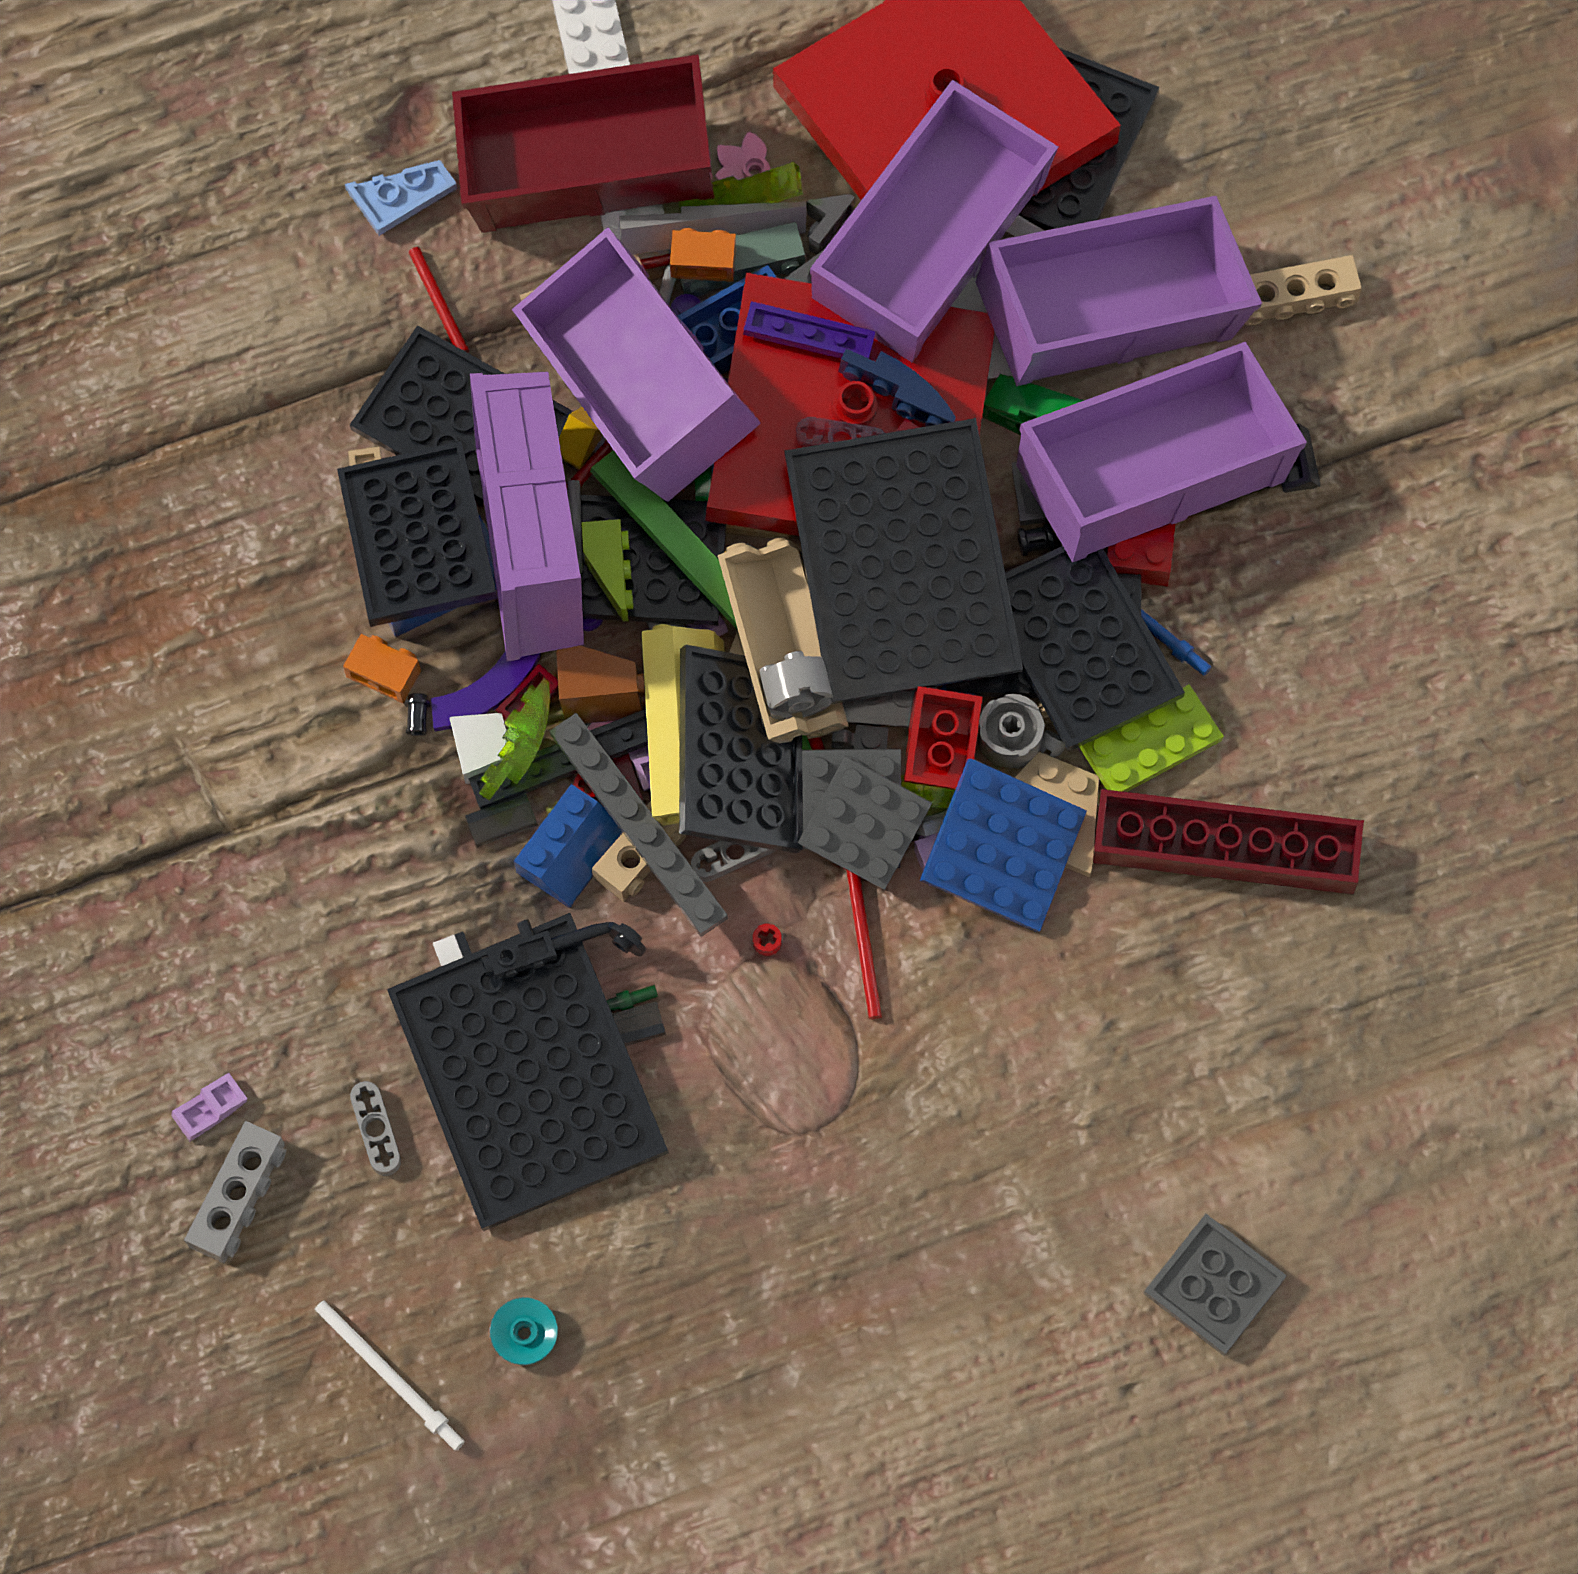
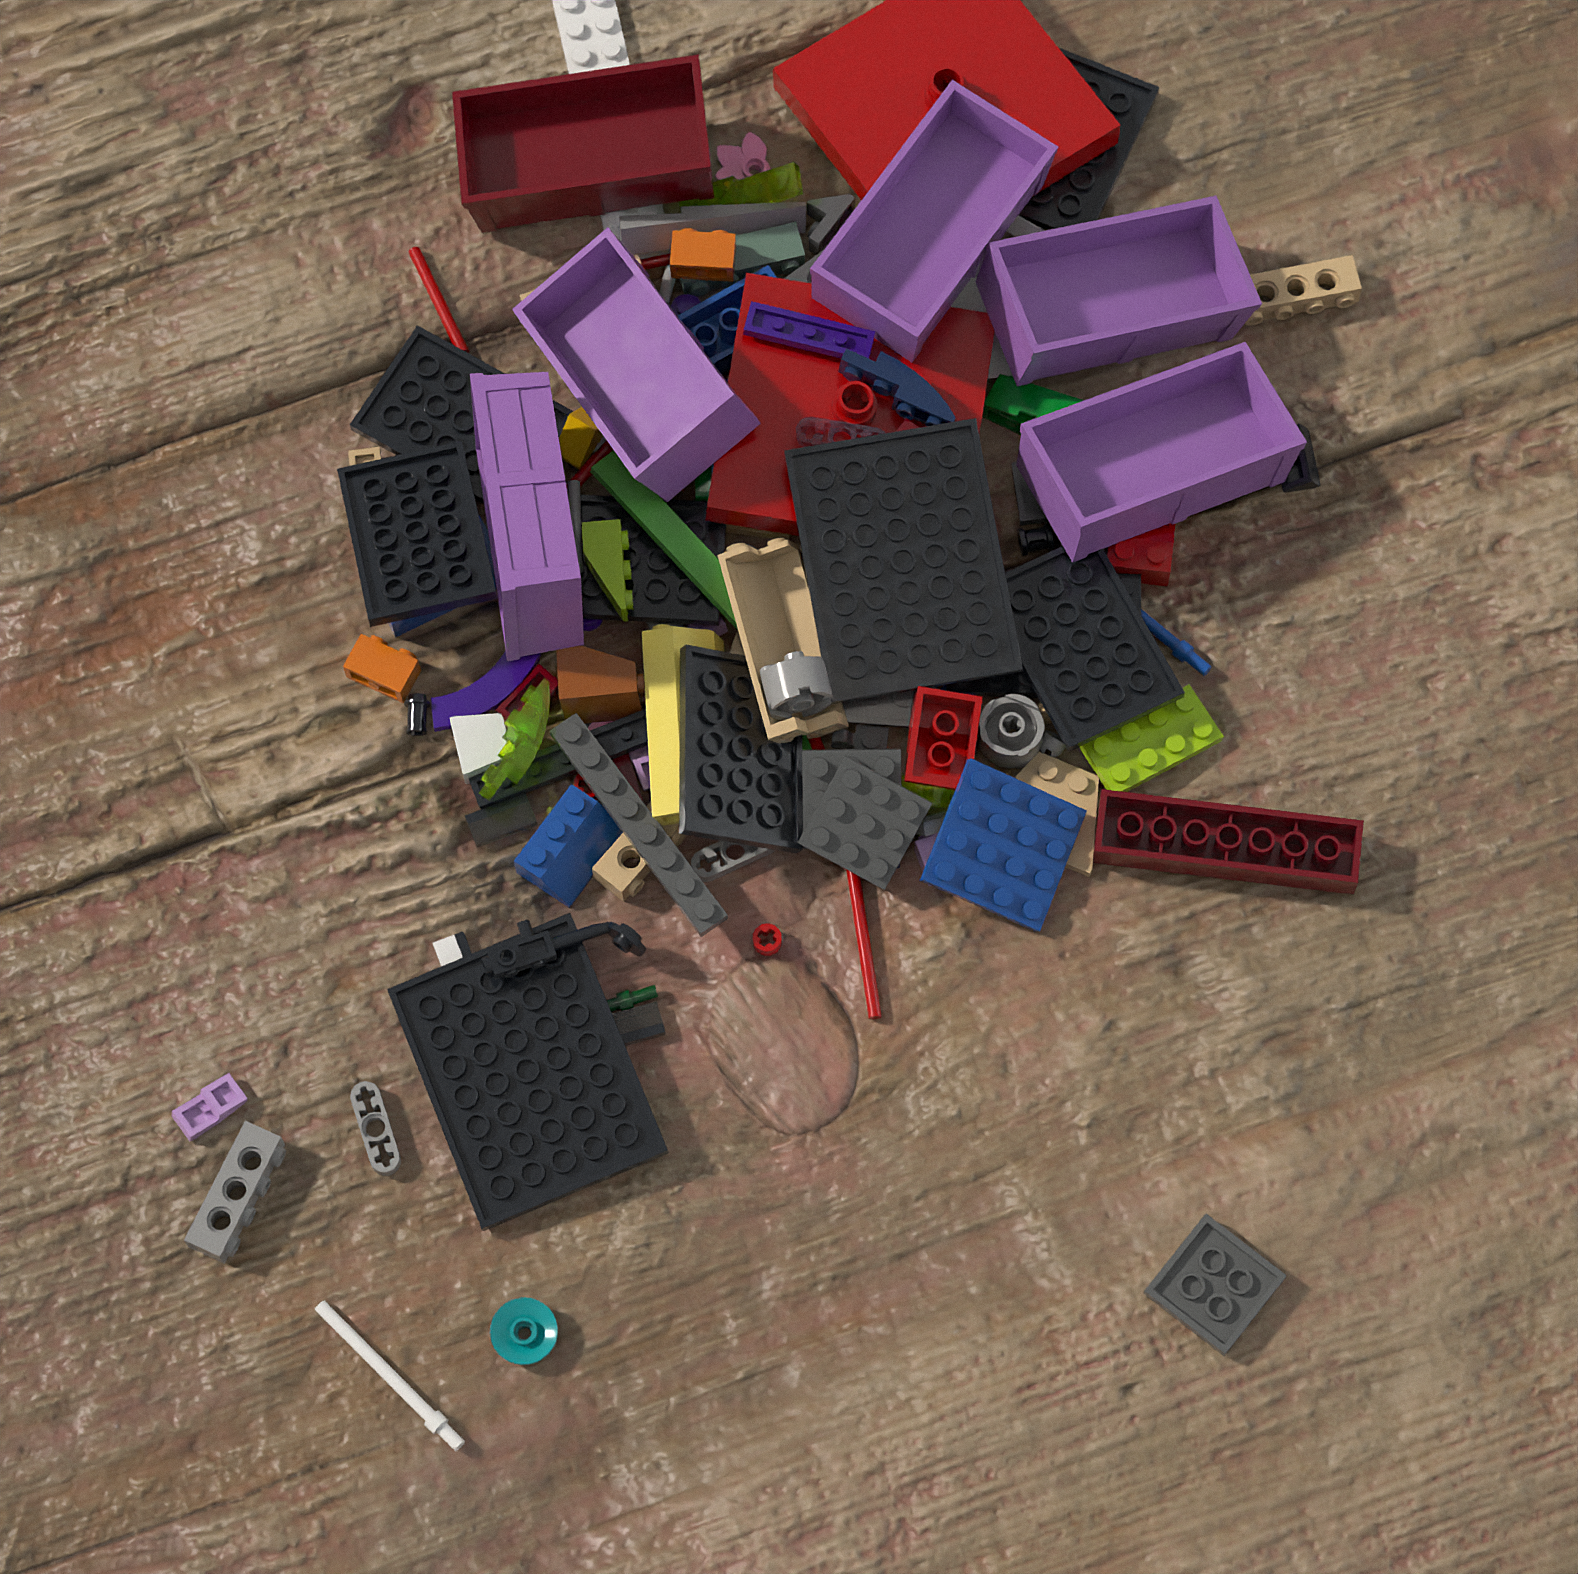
light blue wing [345,160,458,236] -> none

